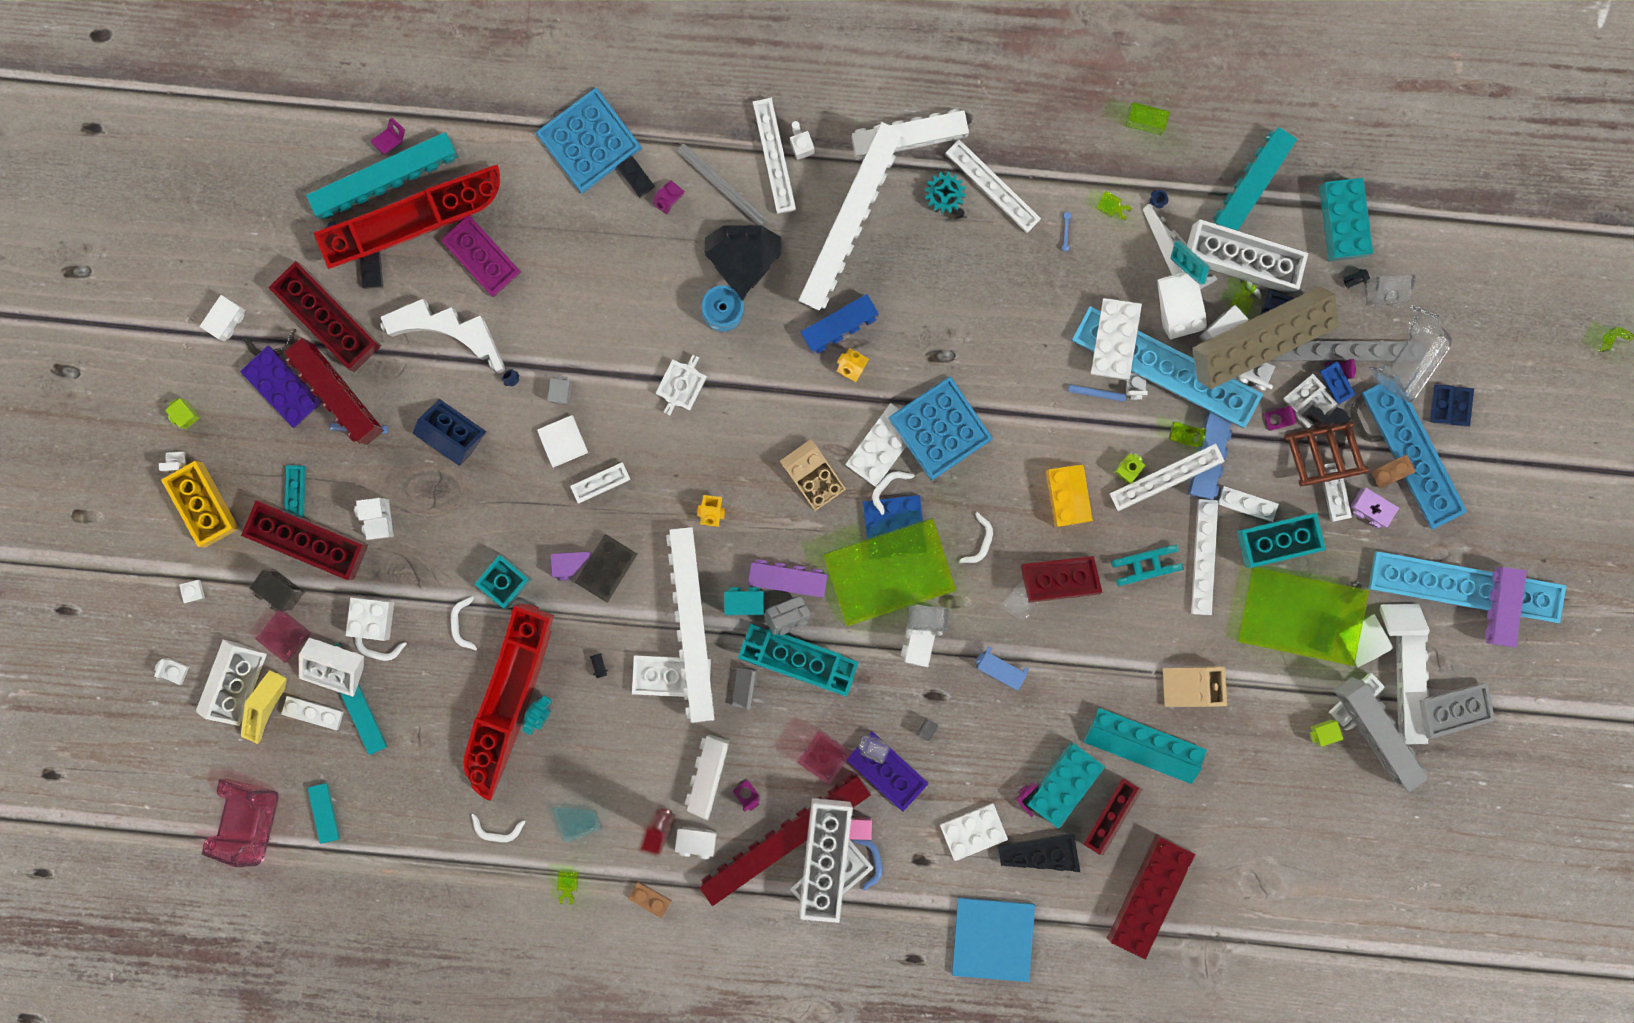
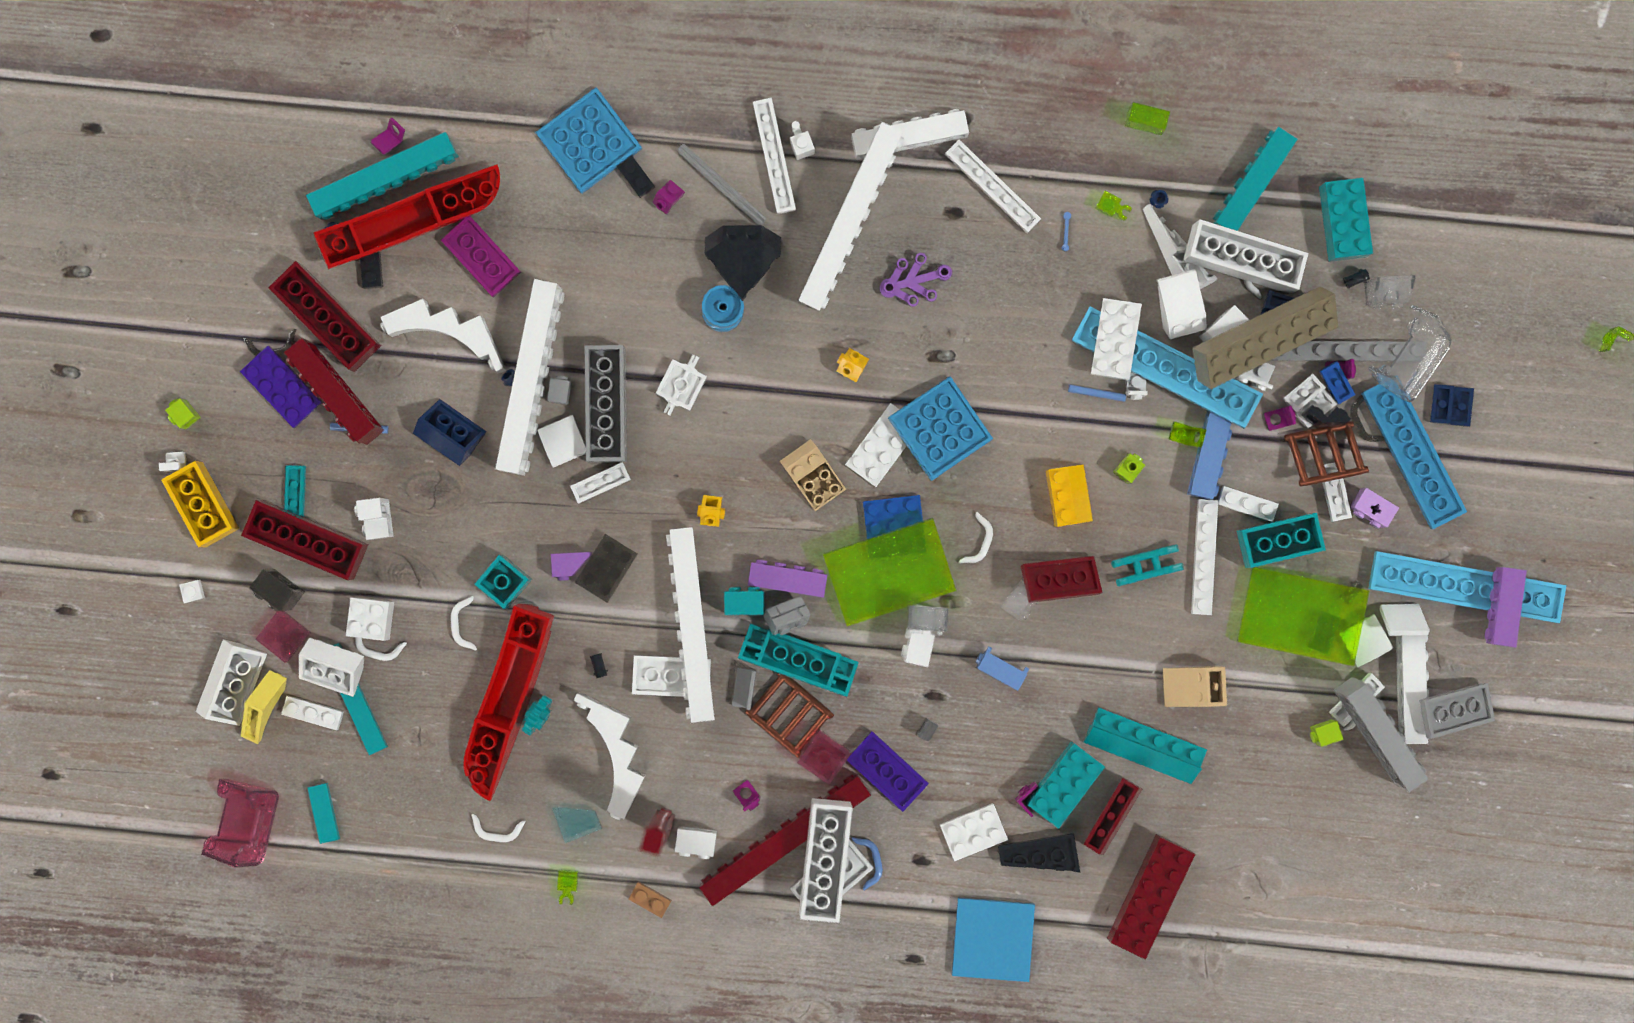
white bracket [154,658,189,685] -> none
white brick [199,295,246,342] -> none
white slope [685,734,730,820] -> none
blue brick [801,294,879,354] -> none
bright pink brick [849,817,872,840] -> none
clear brick [858,733,890,764] -> none
white animal [872,471,915,515] -> none
teal gear [924,172,966,214] -> none
white plate [1110,444,1225,512] -> none
teal tile [1170,241,1210,284] -> none
clear neon green plate [1228,281,1256,316] -> none
medium nougat plate [1371,454,1416,489] -> none
none -> white brick [495,279,564,476]
none -> white arch [574,692,646,820]
none -> light grey brick [585,345,627,463]
none -> copper bar [745,673,834,758]
none -> medium lavender plant [880,253,952,307]

